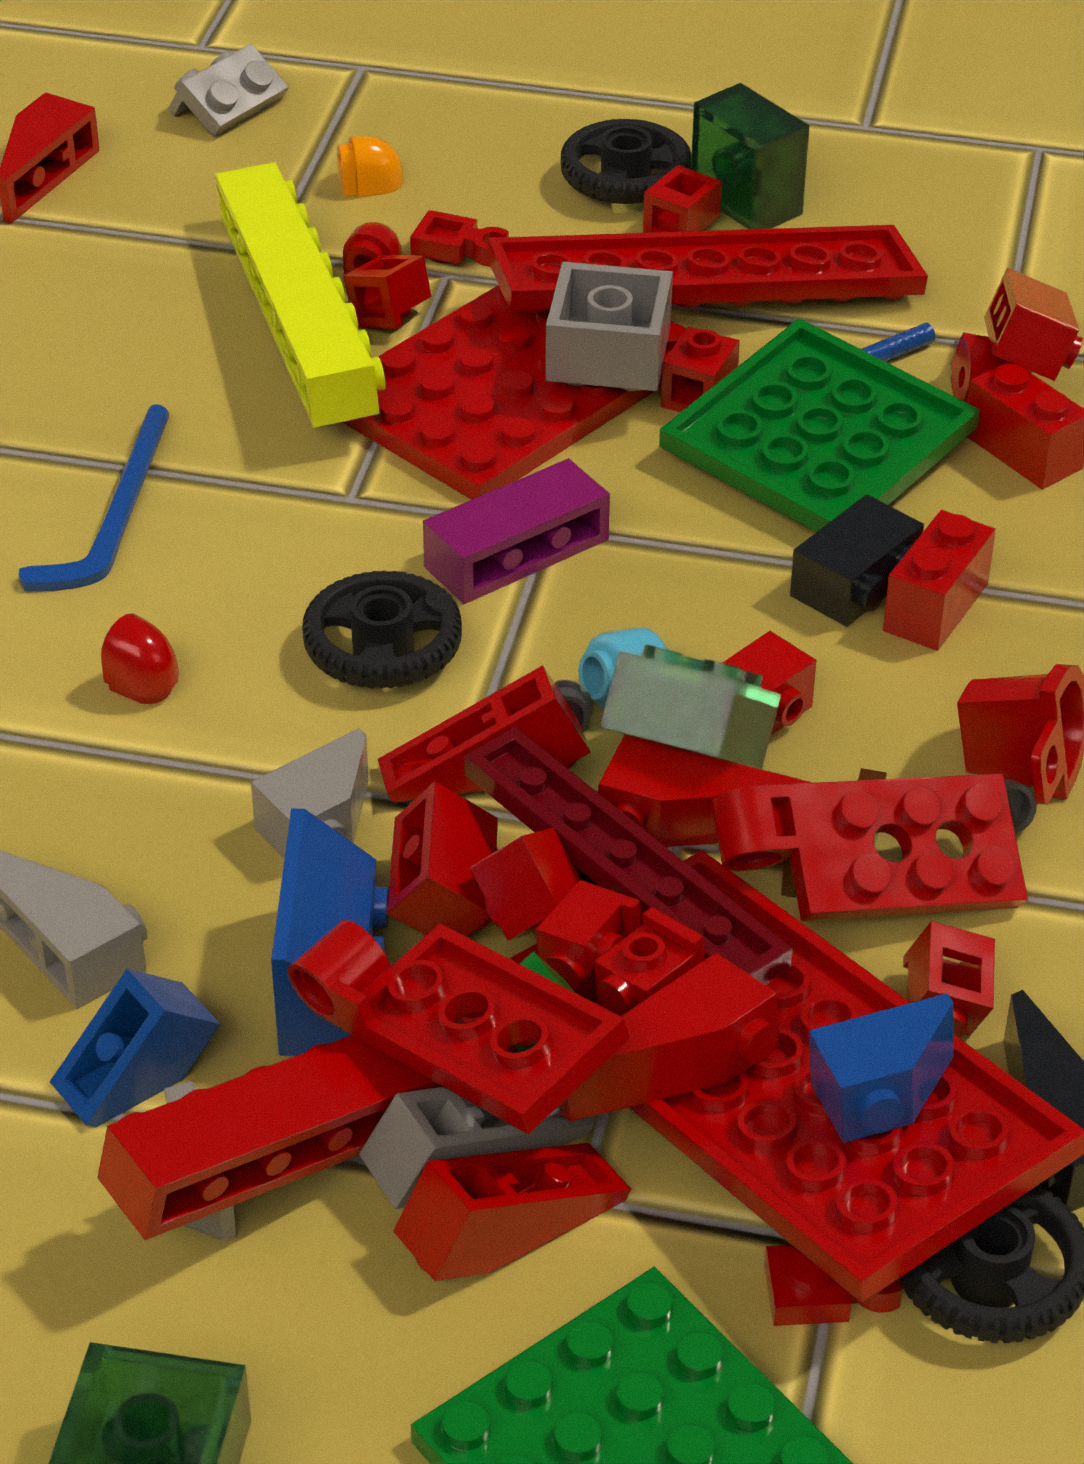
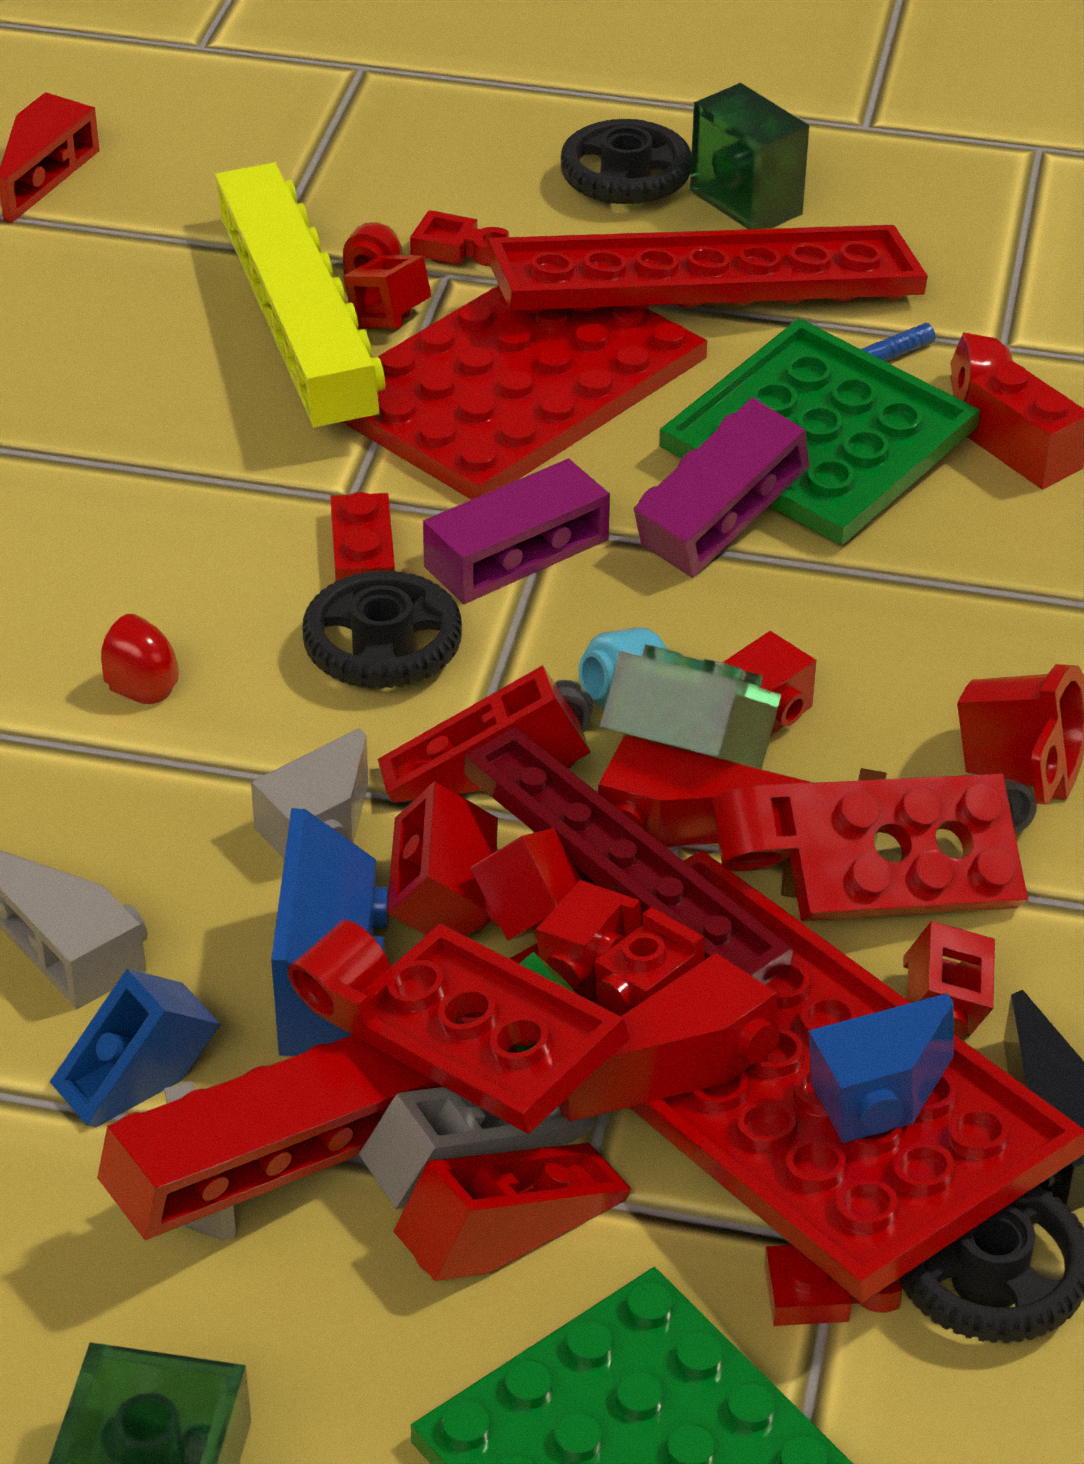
blue piece [19,404,169,592] -> none
light grey bracket [168,44,289,137] -> none
light orange piece [337,136,403,197] -> none
light grey brick [546,262,673,391] -> none
red brick [643,165,722,233] -> none
red brick [661,326,740,412] -> none
black brick [790,494,924,627] -> none
red brick [883,509,996,651] -> none
red brick [984,268,1083,381] -> none
none -> red plate [330,492,395,581]
none -> magenta brick [633,397,810,579]

